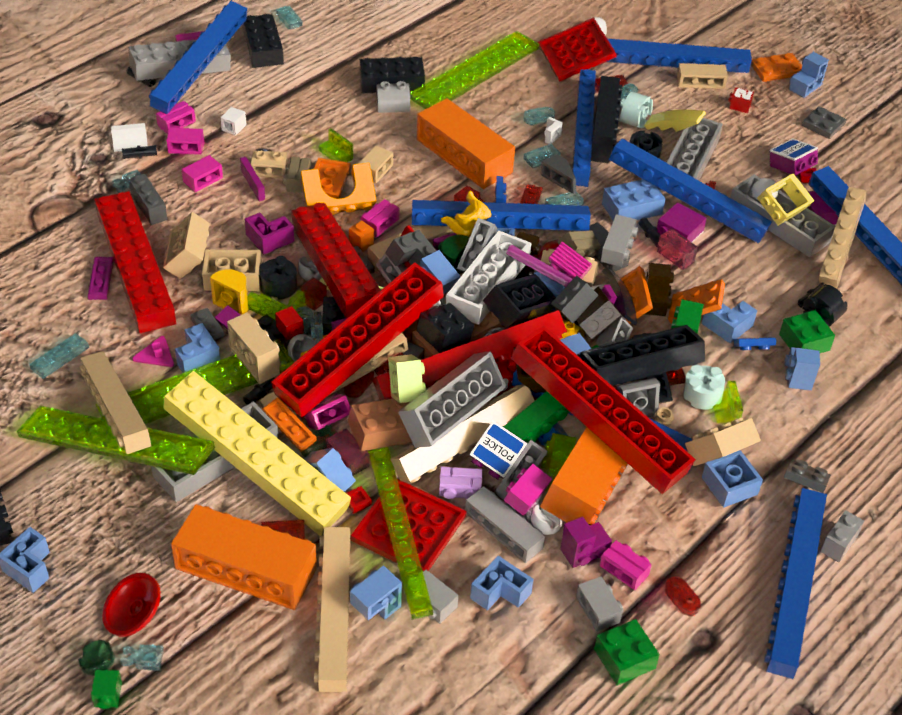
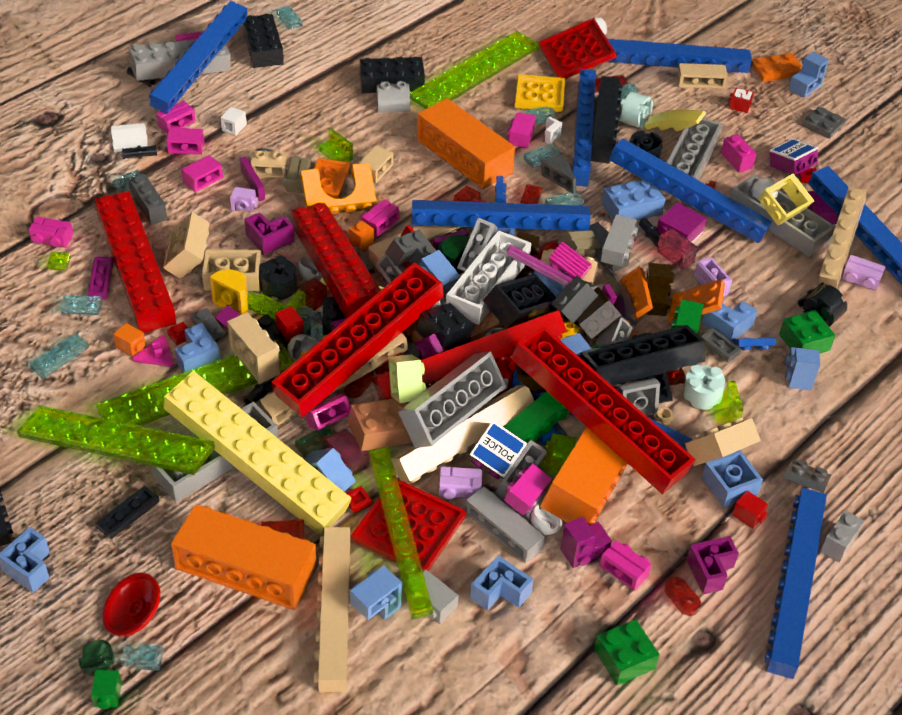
tan brick [79,351,151,454] -> none
orange tile [262,397,317,452] -> none
yellow hair [441,191,491,237] -> none
light grey brick [576,576,623,631] -> none
none -> dark pink brick [29,216,74,248]
none -> clear neon green plate [47,252,71,271]
none -> clear light blue plate [60,295,102,315]
none -> black plate [96,485,160,540]
none -> orange brick [113,323,146,357]
none -> red plate [167,322,188,345]
none -> lavender brick [230,187,258,212]
none -> magenta tile [415,333,444,359]
none -> dark pink brick [507,112,536,148]
none -> yellow plate [515,74,565,112]
none -> magenta brick [686,536,739,595]
none -> lavender brick [694,257,732,297]
none -> dark grey plate [701,328,741,363]
none -> dark pink brick [721,134,756,173]
none -> red brick [732,490,768,529]
none -> lavender brick [842,255,886,290]

